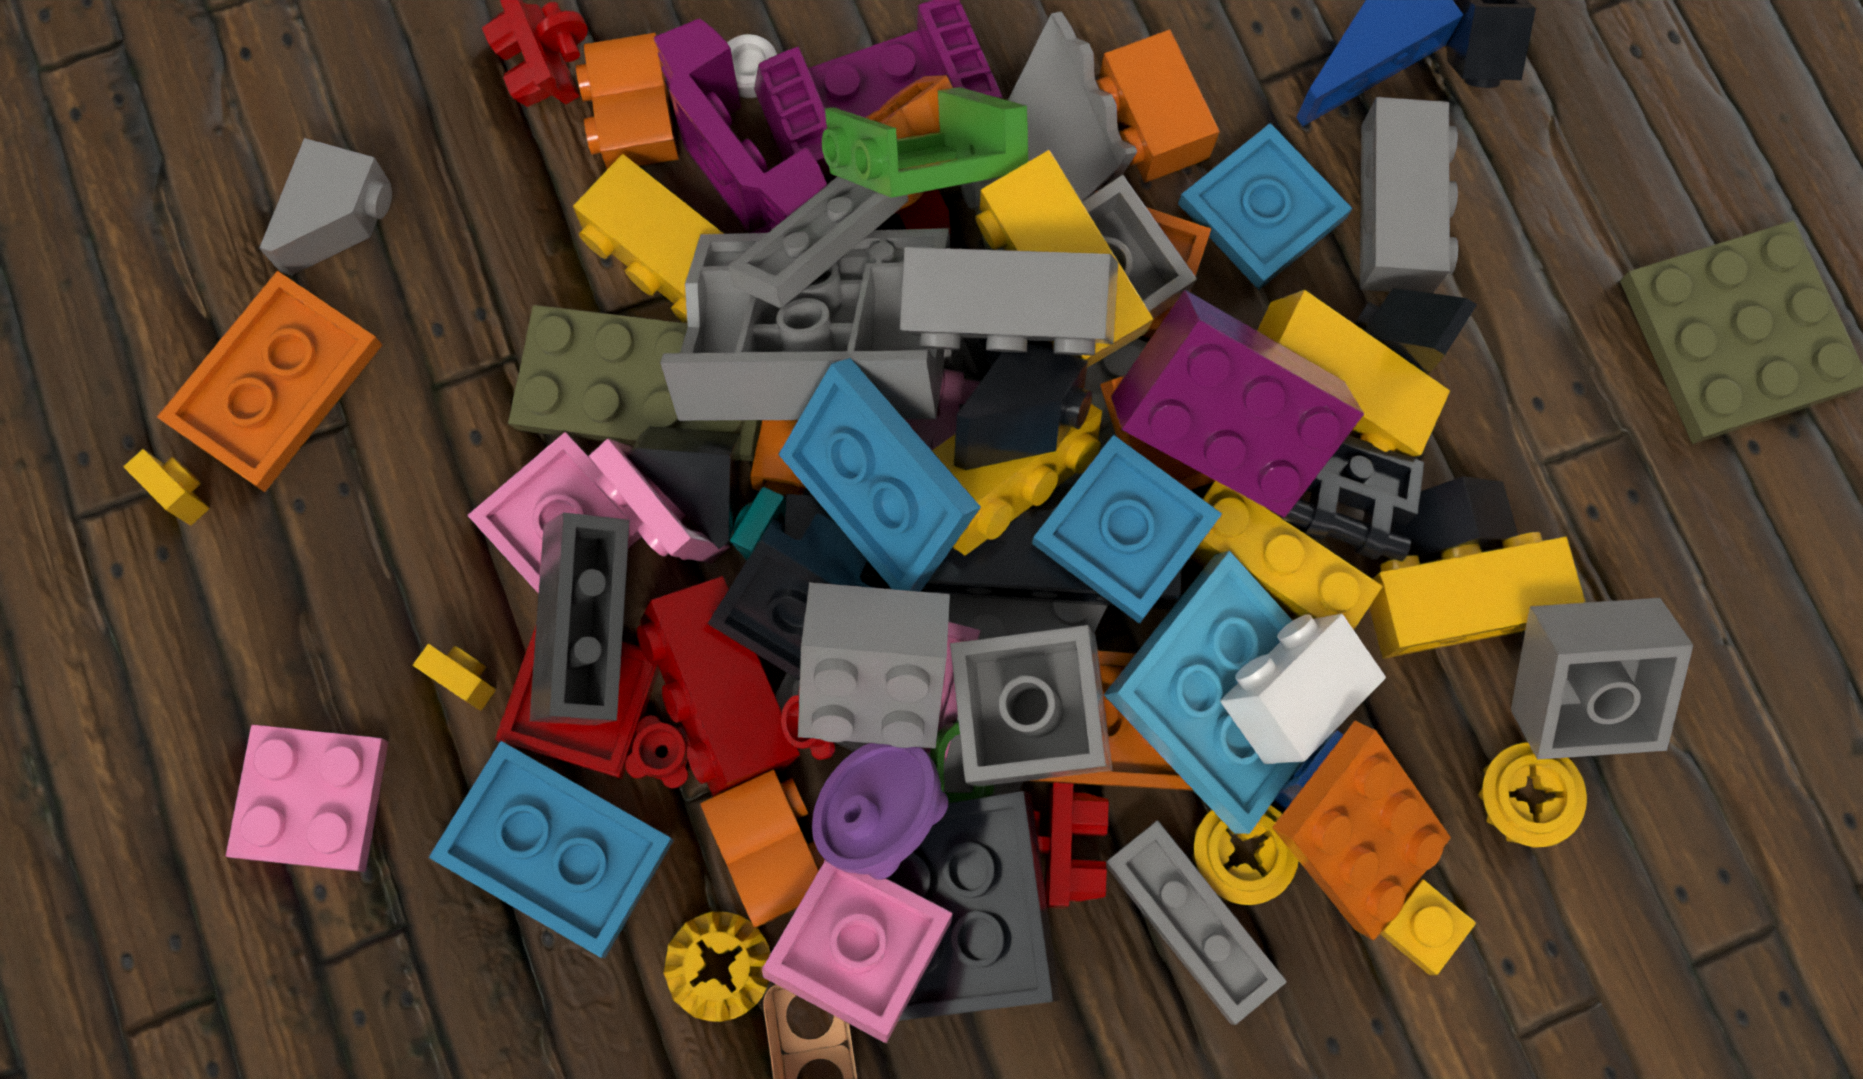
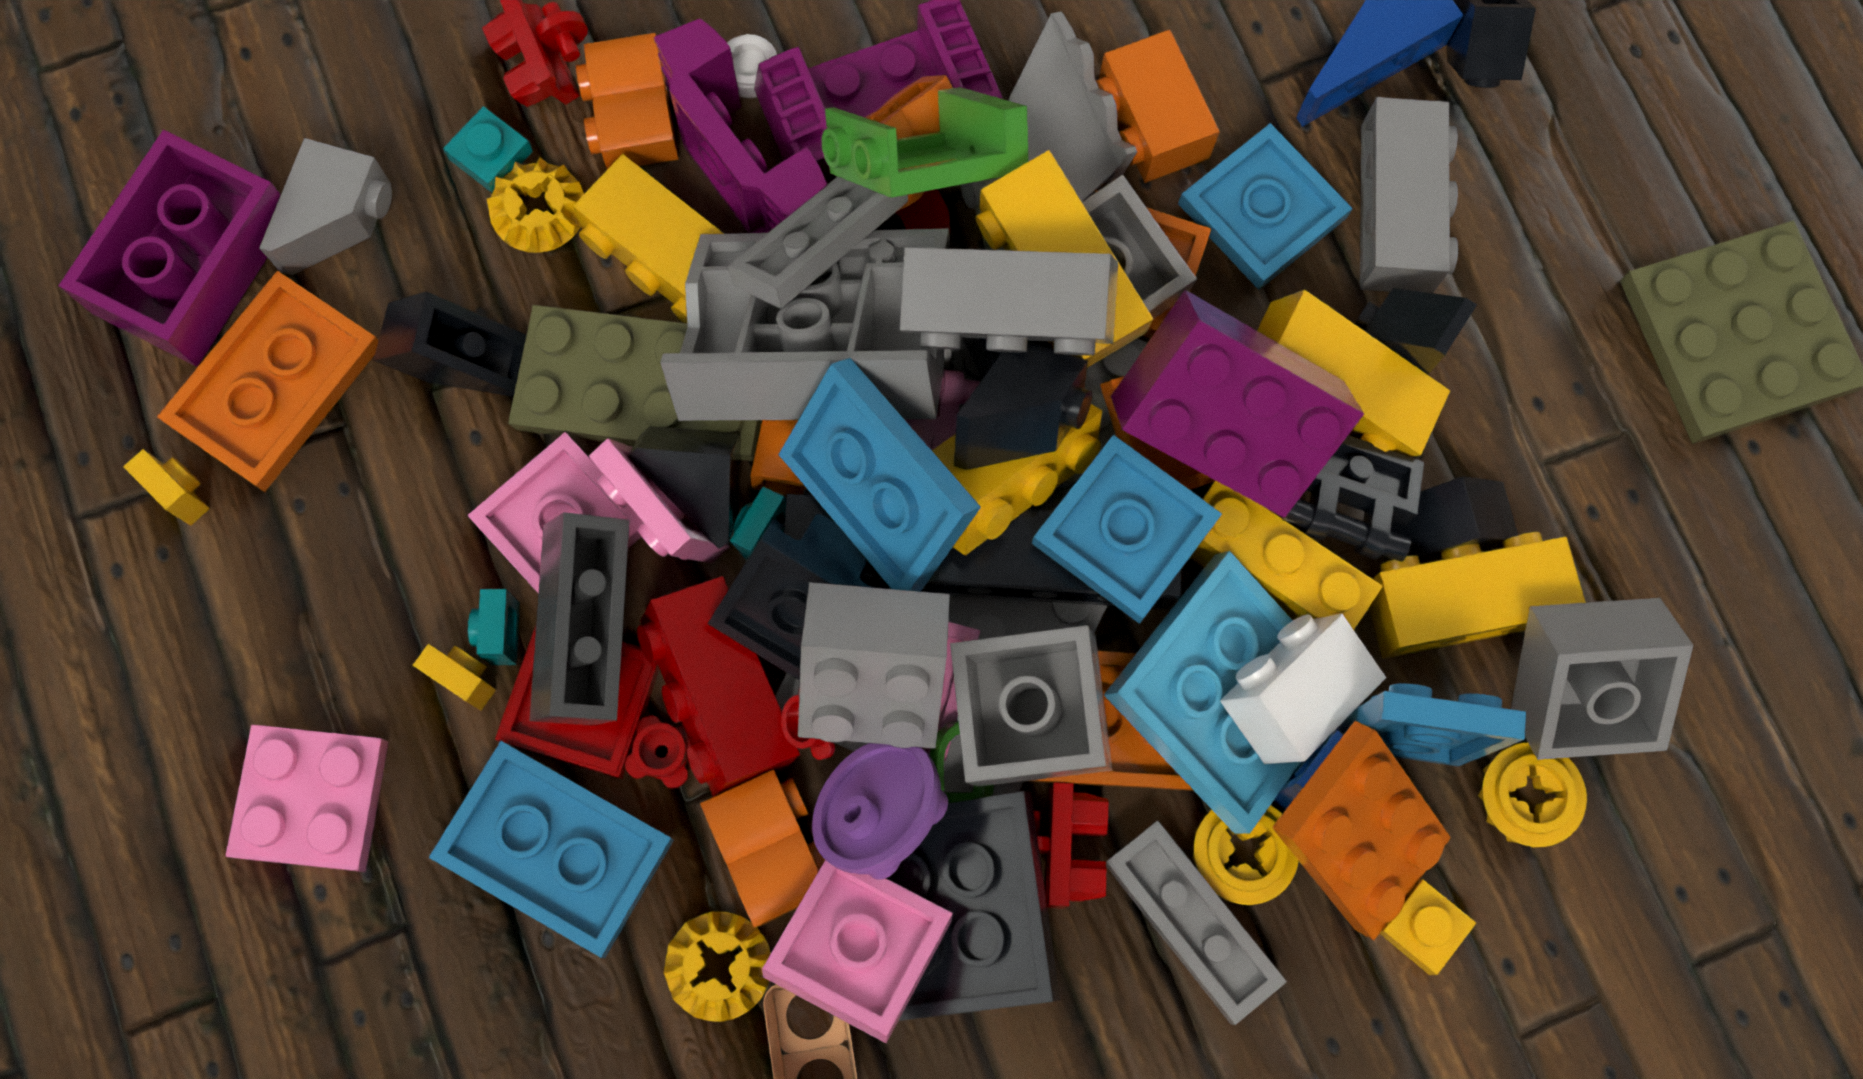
none -> magenta brick [58,129,281,367]
none -> black slope [373,291,526,397]
none -> teal plate [443,106,533,193]
none -> teal plate [468,589,520,665]
none -> yellow gear [486,157,584,253]
none -> dark azure plate [1333,683,1526,766]

